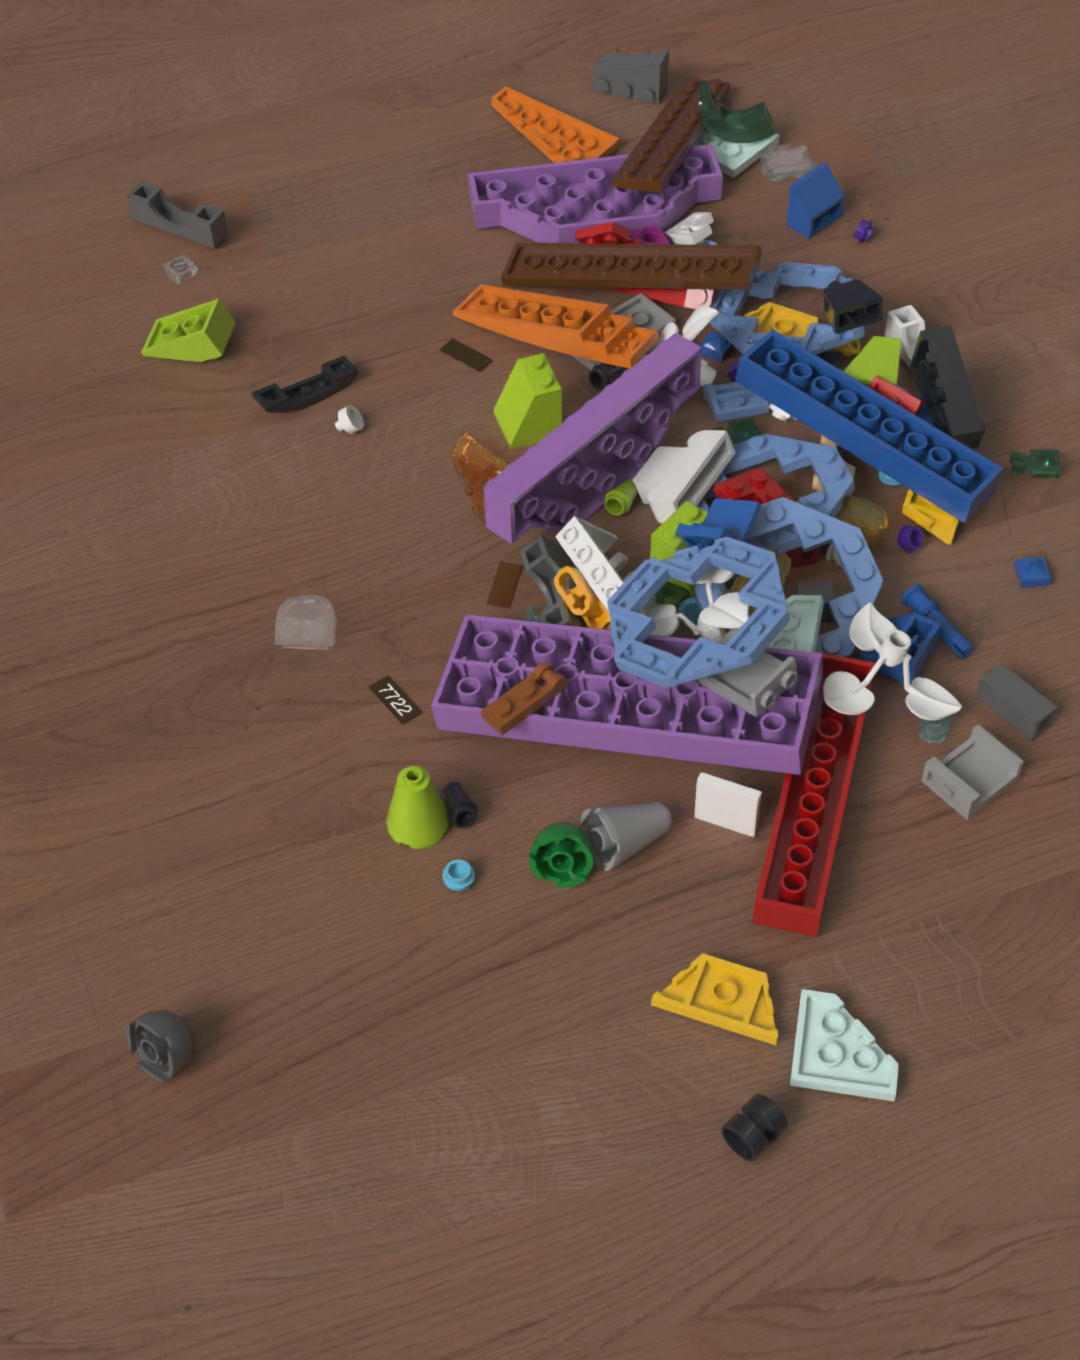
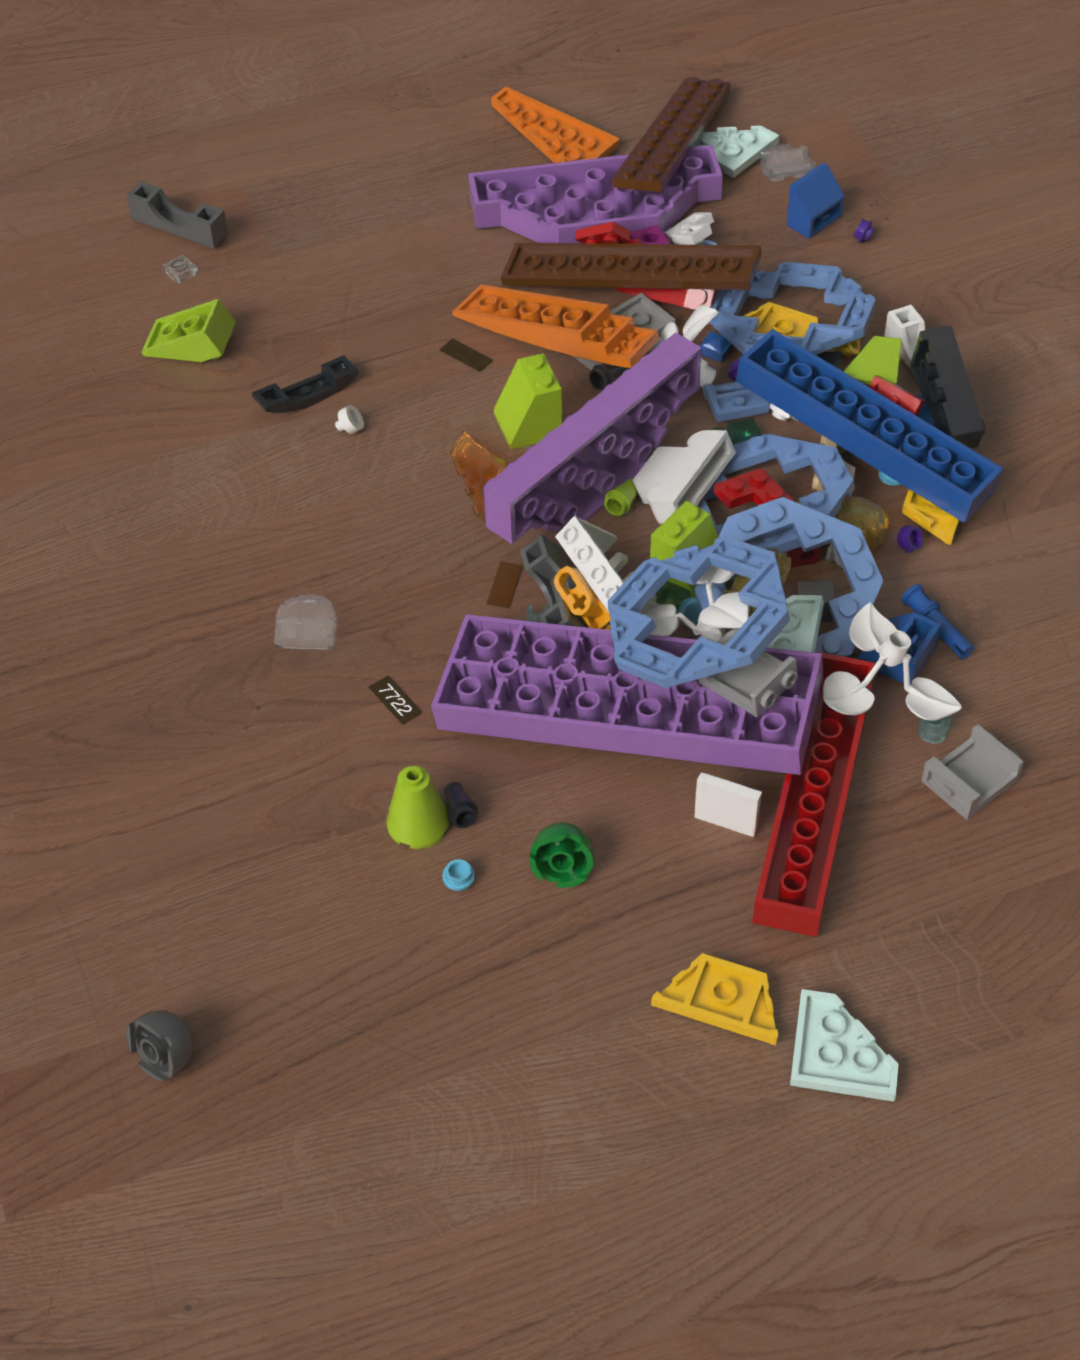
dark orange plate [481,661,568,736] -> none
light grey cone [580,802,672,871] -> none
dark grey wedge [592,49,669,105] -> none
blue bracket [675,498,761,549] -> none
clear green arch [697,82,775,143] -> none
black wheel [721,1094,788,1162] -> none
black torso [824,280,883,334] -> none
dark grey brick [977,663,1058,741] -> none
clear green plate [1009,449,1062,478] -> none
blue tile [1014,557,1051,588] -> none

